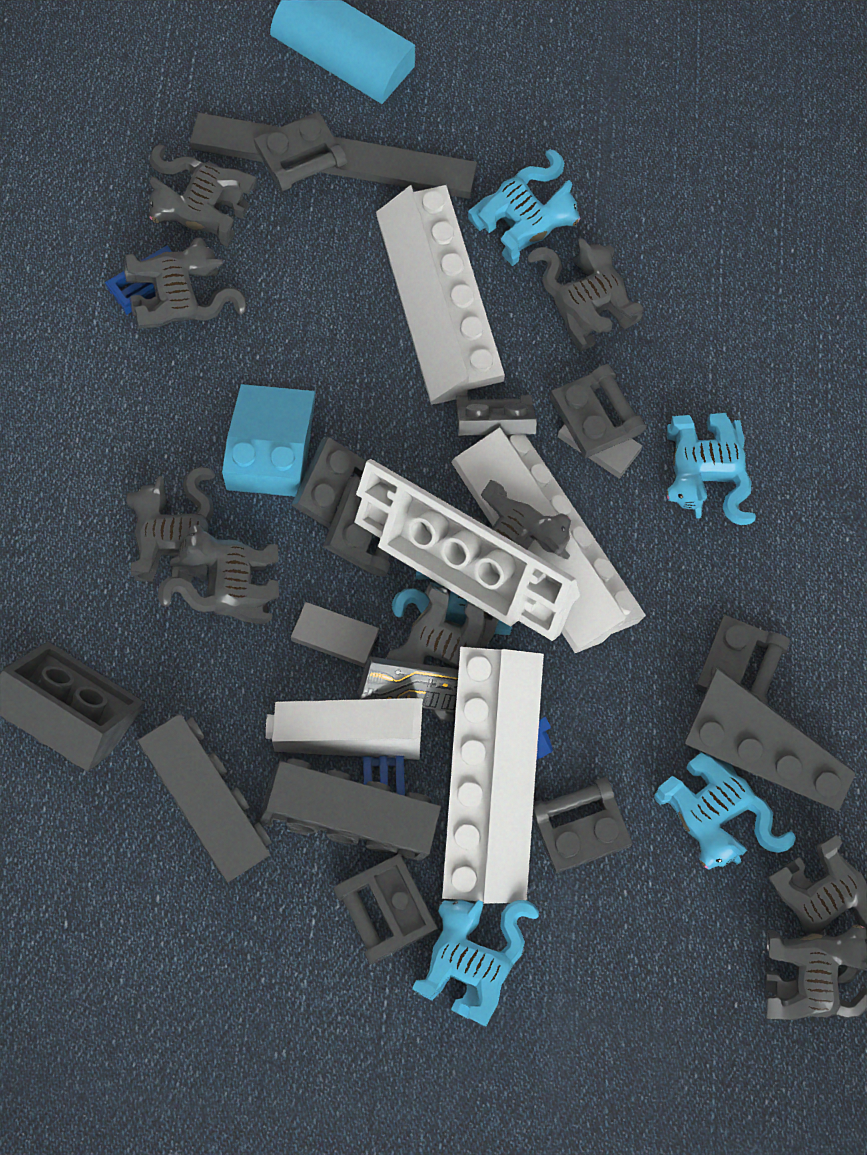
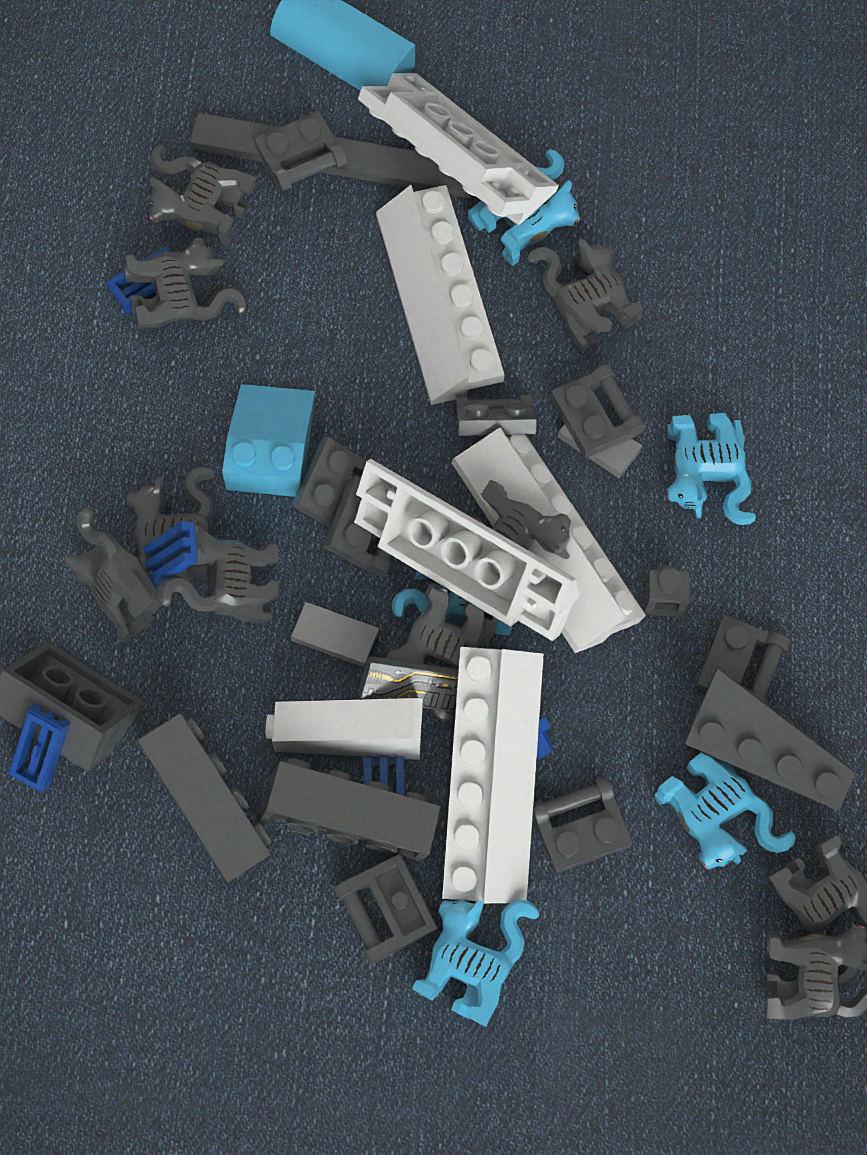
none -> blue tile [8,703,71,793]
none -> dark grey animal [64,508,162,643]
none -> blue tile [144,521,198,586]
none -> white slope [358,73,559,226]
none -> dark grey brick [643,566,690,617]

